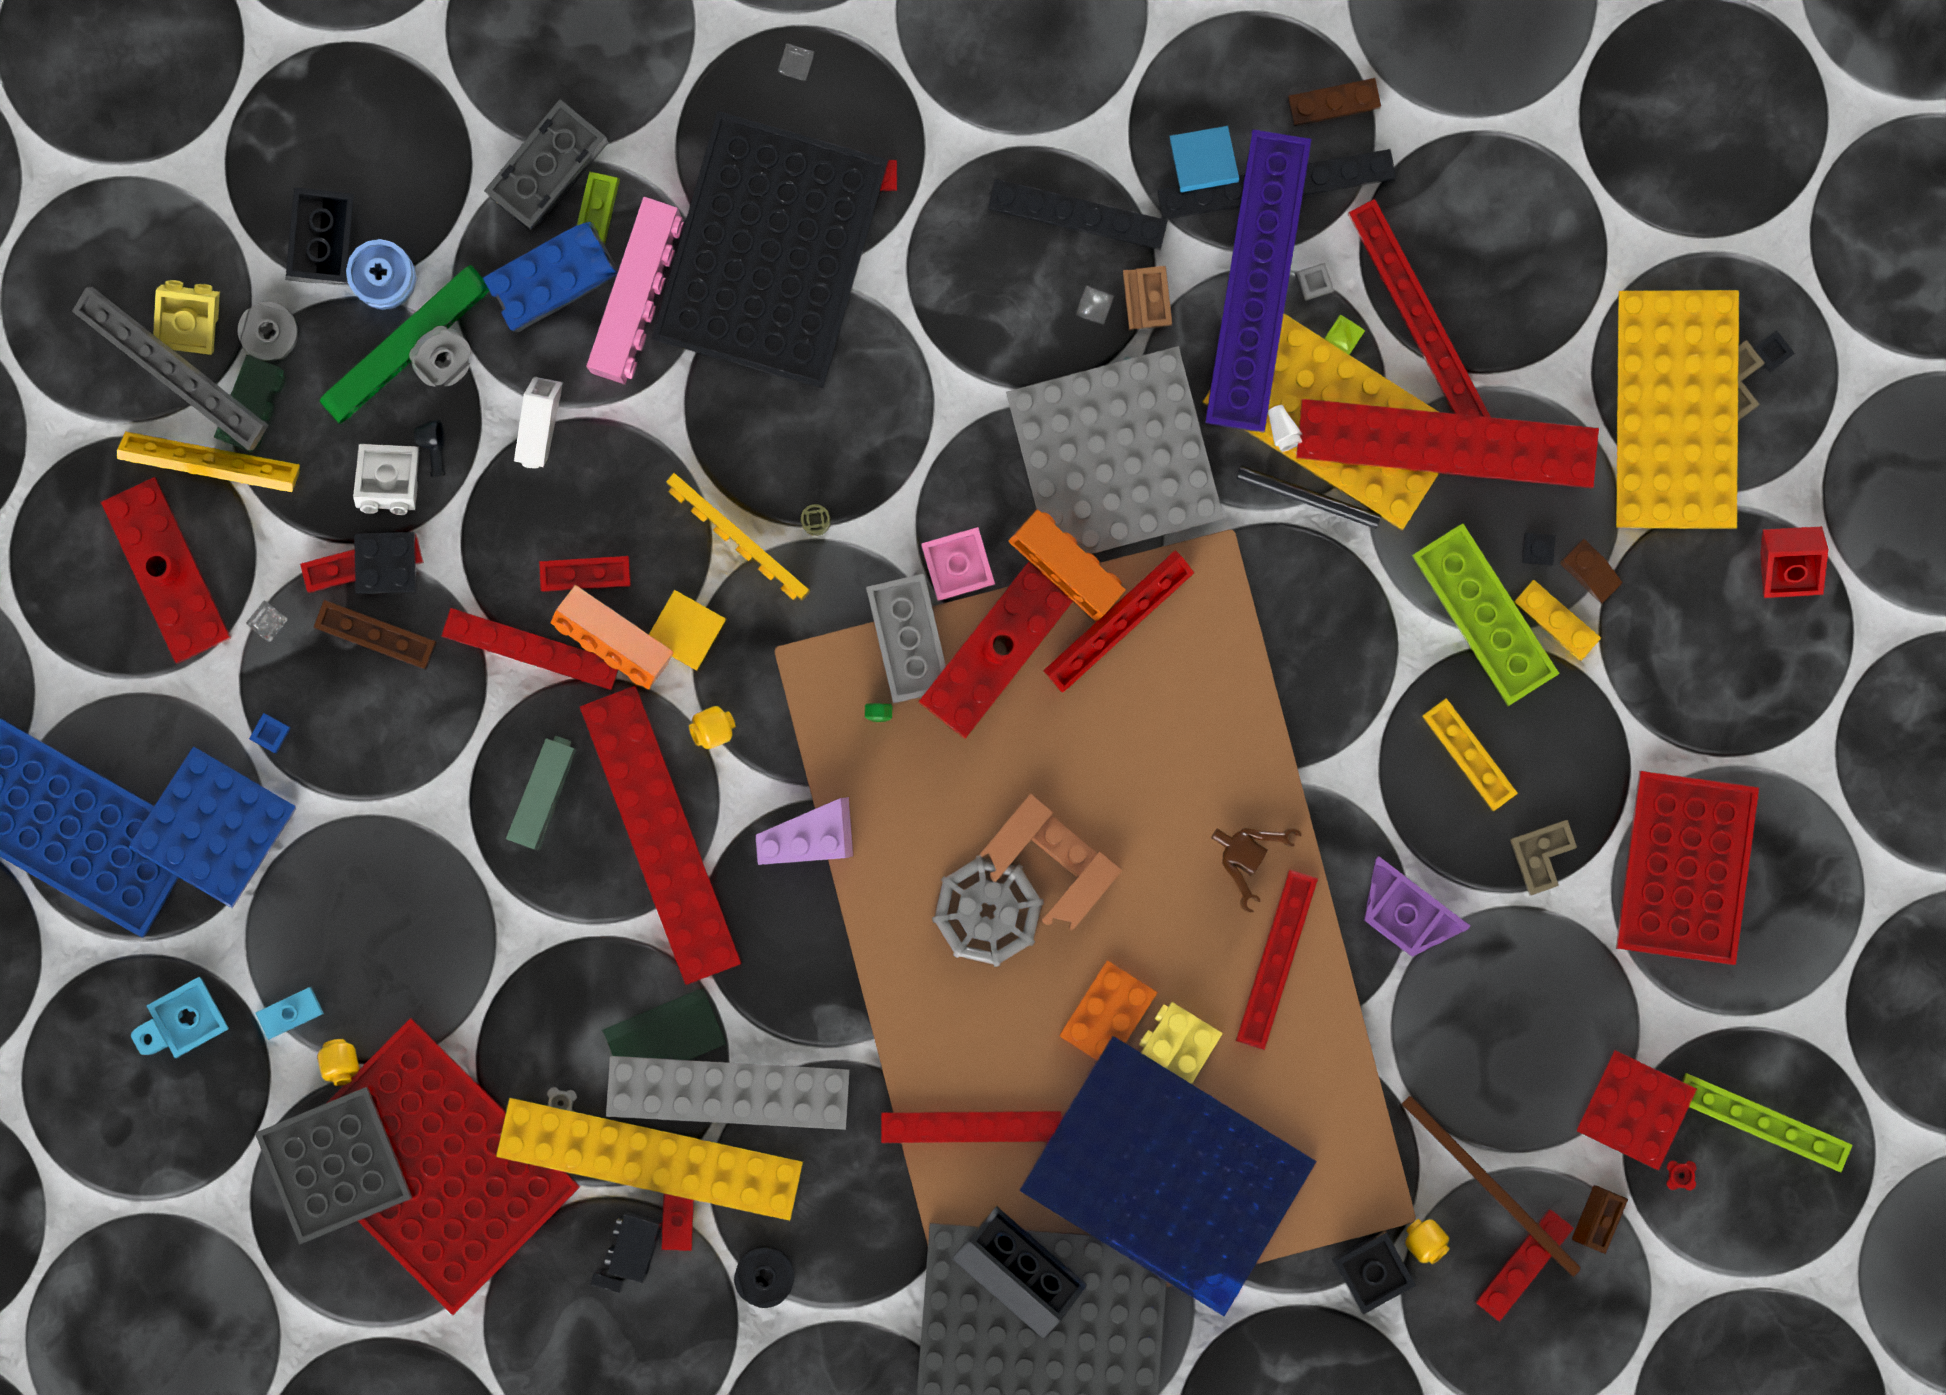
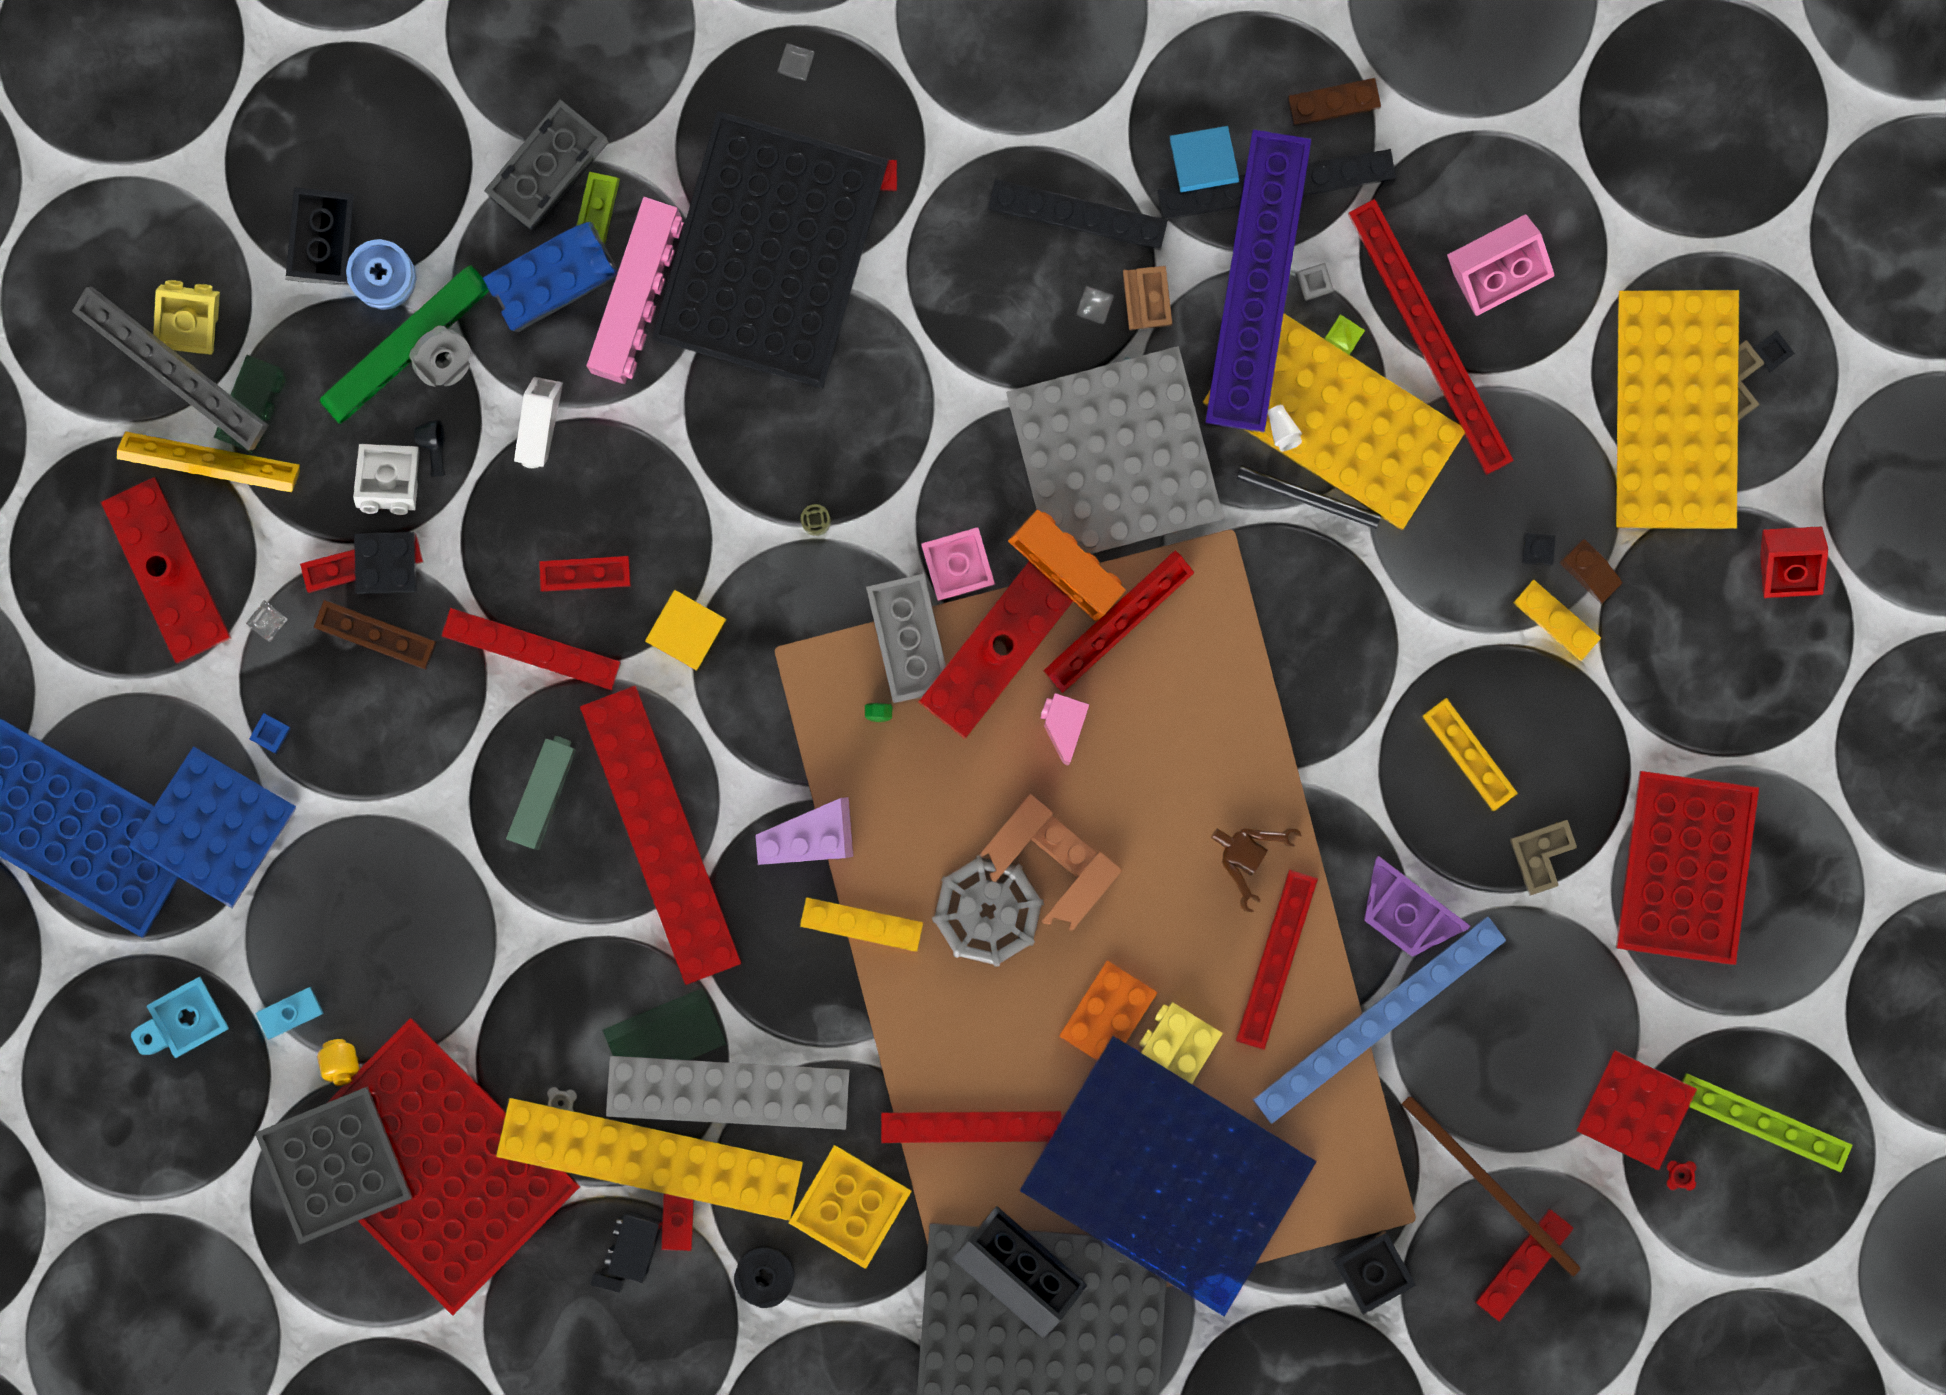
light grey plate [237,301,299,362] -> none
orange brick [551,585,674,690] -> none
yellow plate [666,473,810,601] -> none
yellow head [689,706,735,749] -> none
red plate [1296,399,1599,488] -> none
yellow head [1405,1219,1450,1264] -> none
lime plate [1412,523,1559,706] -> none
reddish brown slope [1572,1185,1628,1254] -> none
none -> yellow plate [789,1145,912,1269]
none -> yellow plate [800,897,923,952]
none -> bright pink slope [1040,693,1089,765]
none -> medium blue plate [1252,917,1506,1123]
none -> bright pink slope [1447,214,1555,316]

